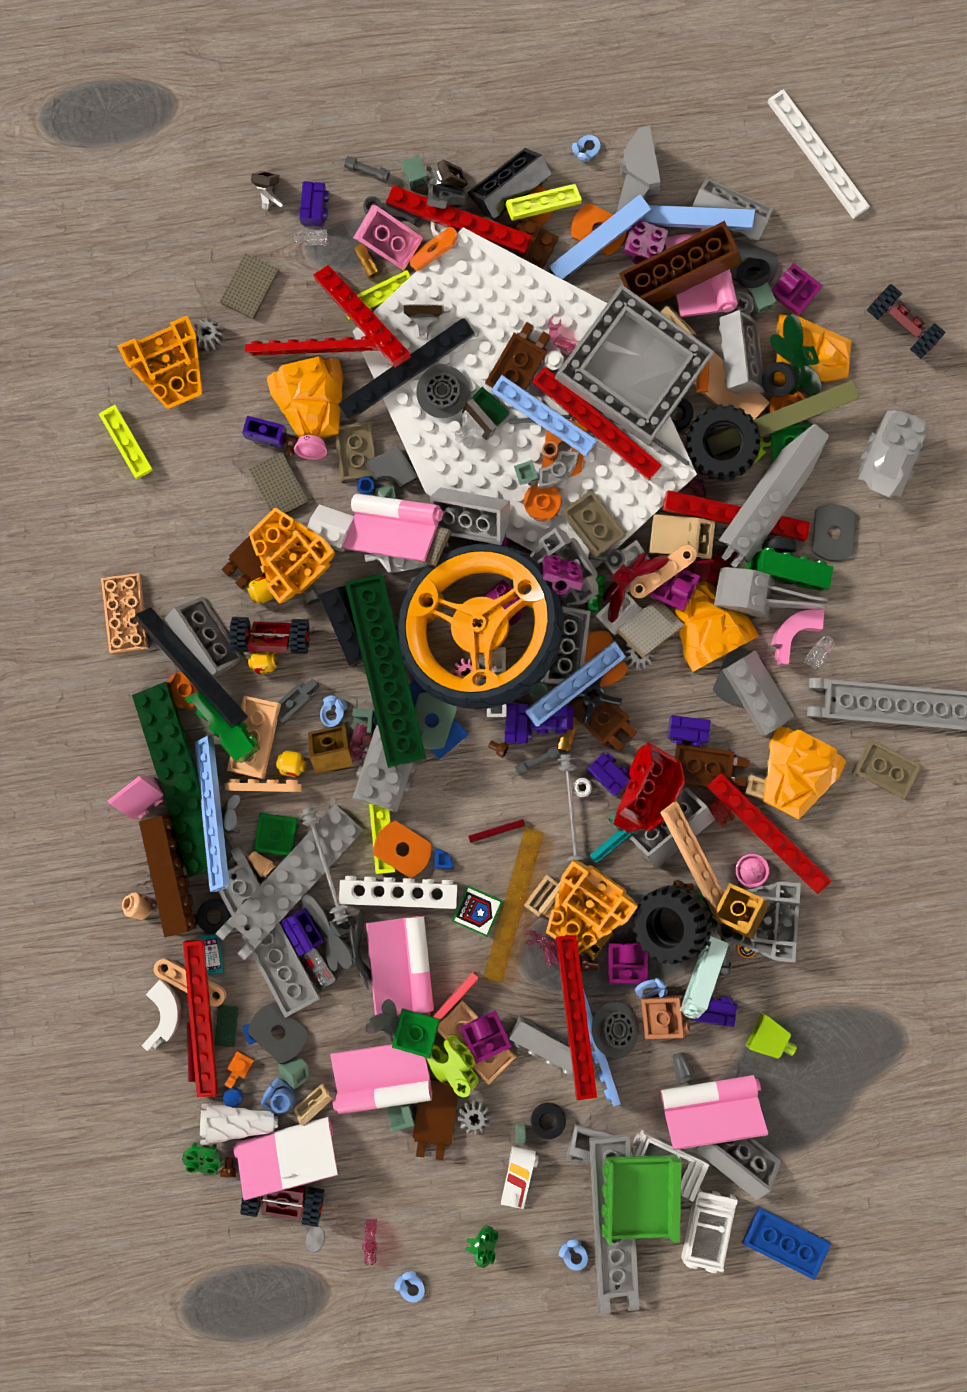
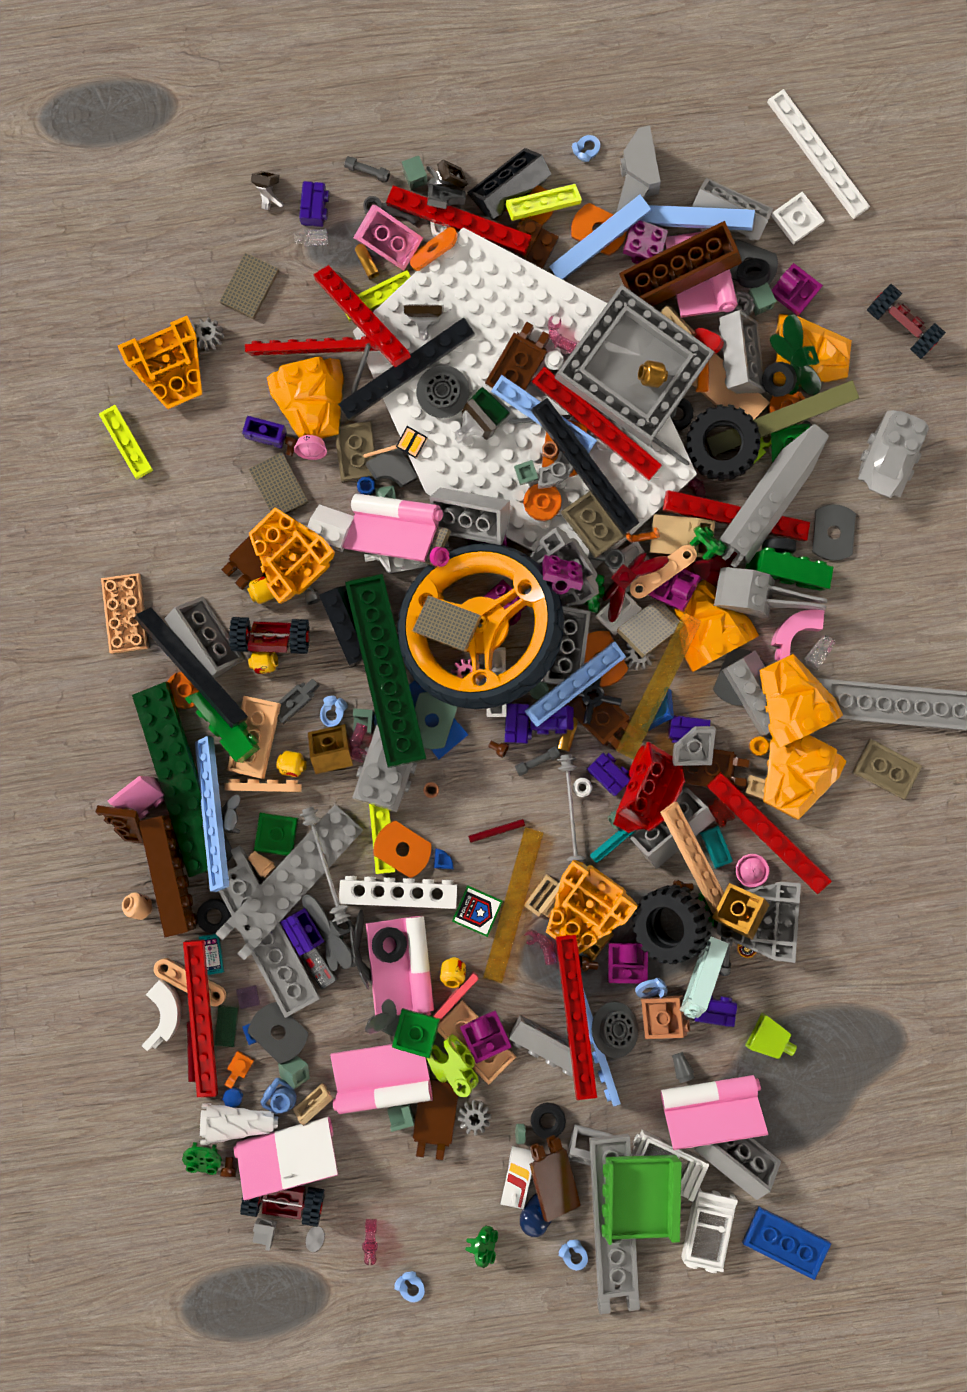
none -> reddish brown wing [95,805,144,844]
none -> clear purple tile [236,985,260,1009]
none -> light grey panel [253,1217,277,1251]
none -> dark grey axle [351,343,371,395]
none -> piece [364,426,428,459]
none -> black tyre [372,927,407,963]
none -> dark tan tile [412,595,481,652]
none -> nougat hose [423,782,439,798]
none -> dark pink tile [430,547,449,567]
none -> yellow head [440,957,466,988]
none -> dark blue cap [520,1194,552,1237]
none -> reddish brown tile [529,1135,581,1222]
none -> black tile [531,398,640,535]
none -> clear yellow plate [616,612,702,760]
none -> orange piece [626,527,660,543]
none -> pearl gold head [638,360,668,388]
none -> blue tile [641,687,674,732]
none -> light grey plate [672,726,716,766]
none -> green plate [689,525,727,560]
none -> red tile [694,328,724,354]
none -> teal tile [700,825,733,869]
none -> light orange tile [749,736,769,756]
none -> light orange wedge [759,654,843,748]
none -> white plate [771,192,825,245]

